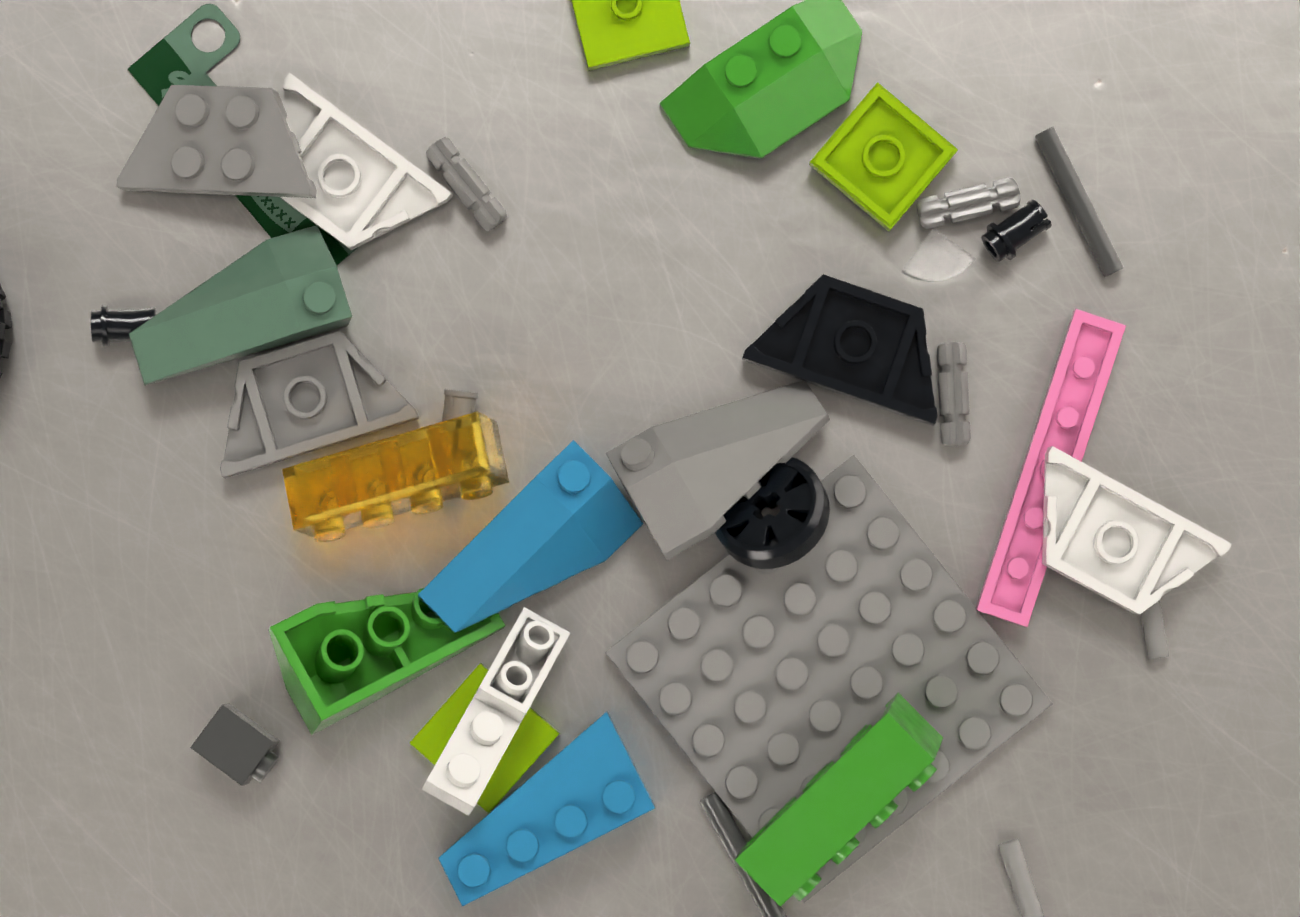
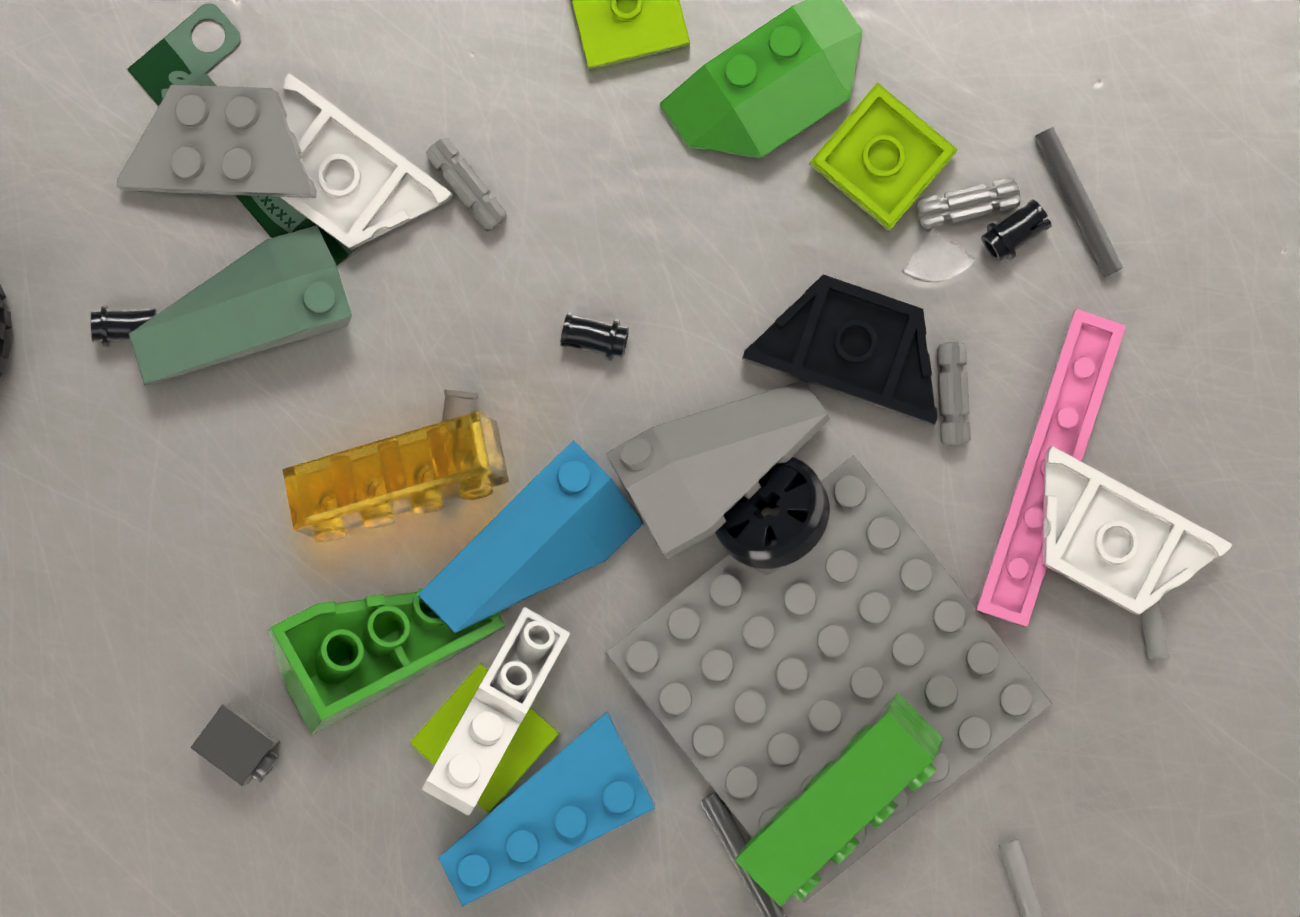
light grey wing [220,331,419,478] -> none
none -> black pin [560,313,629,361]

